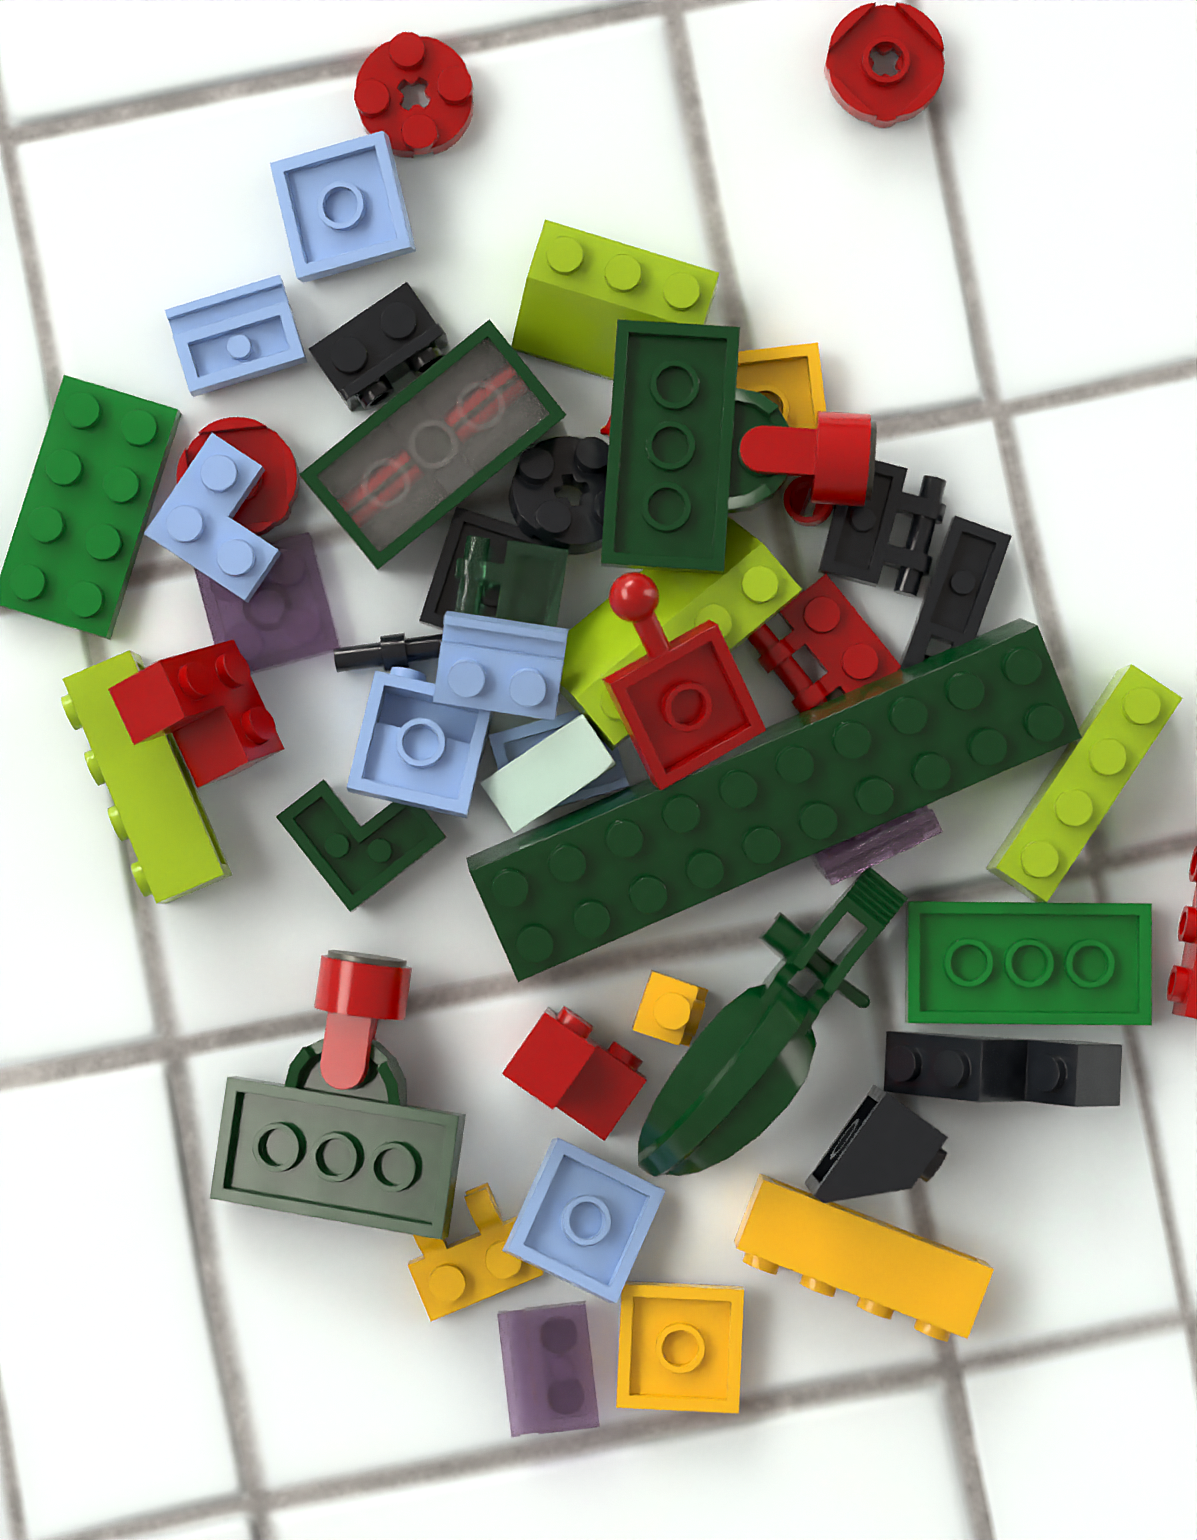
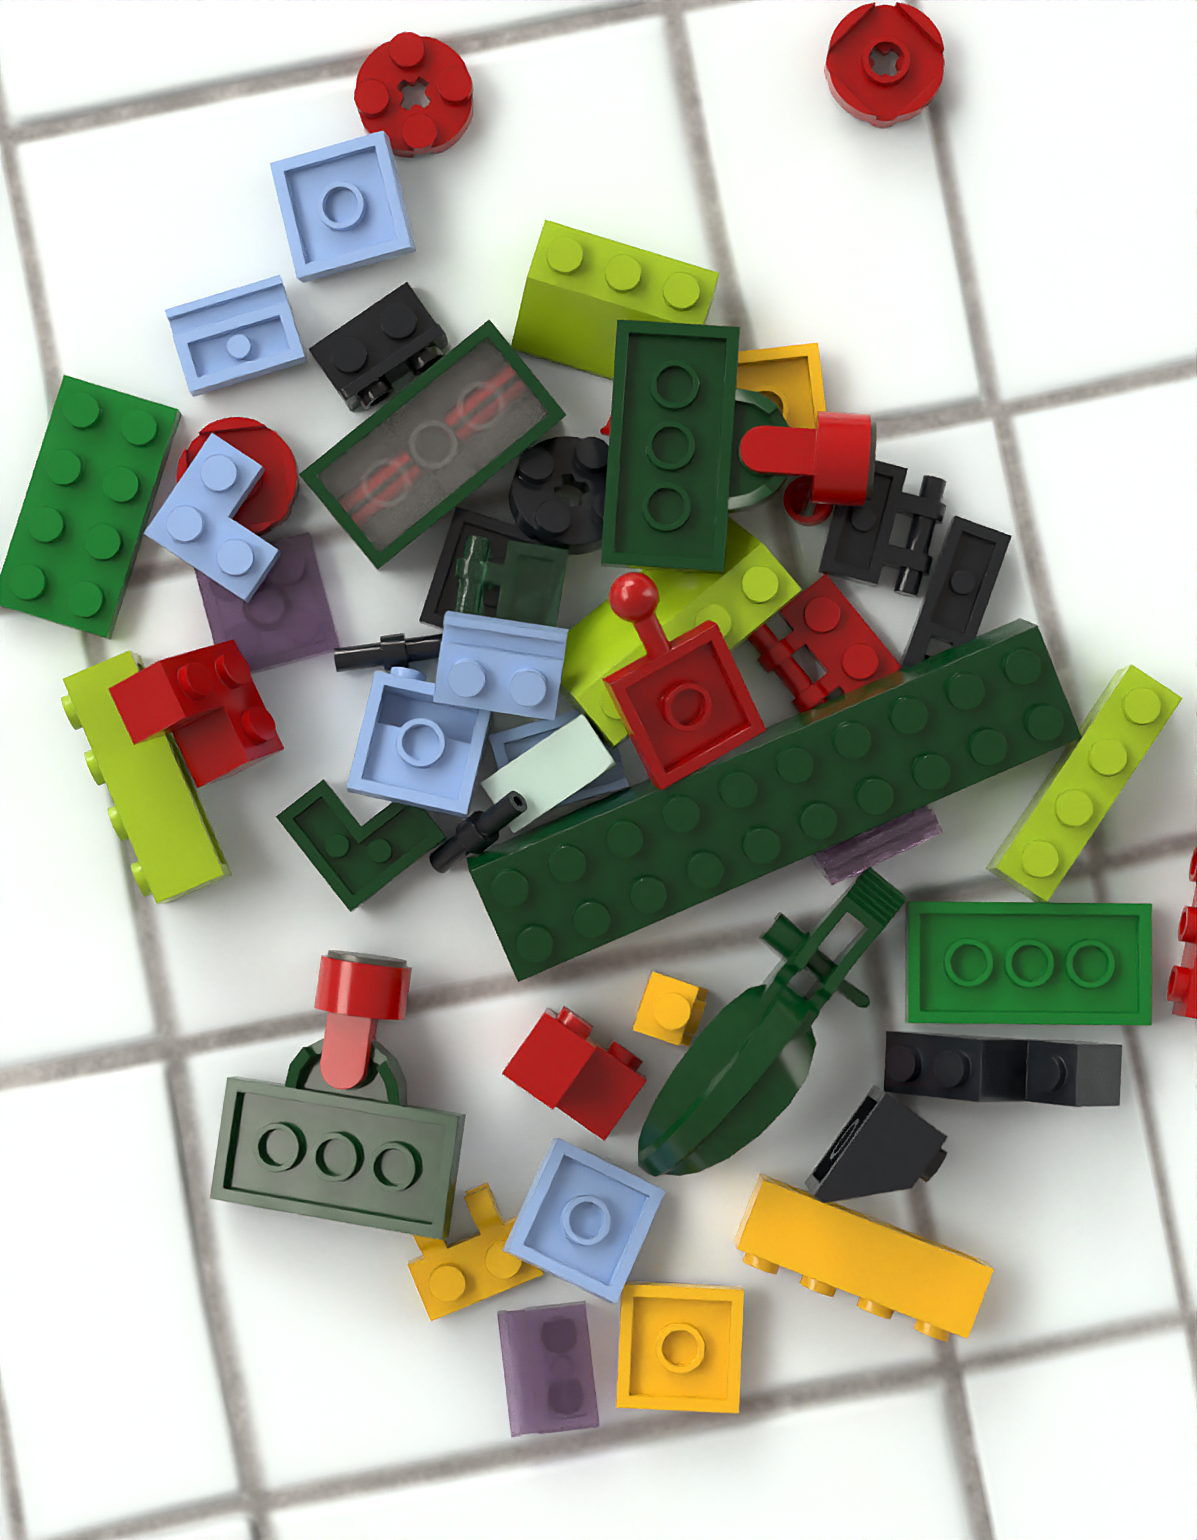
none -> black bar [429,791,527,873]

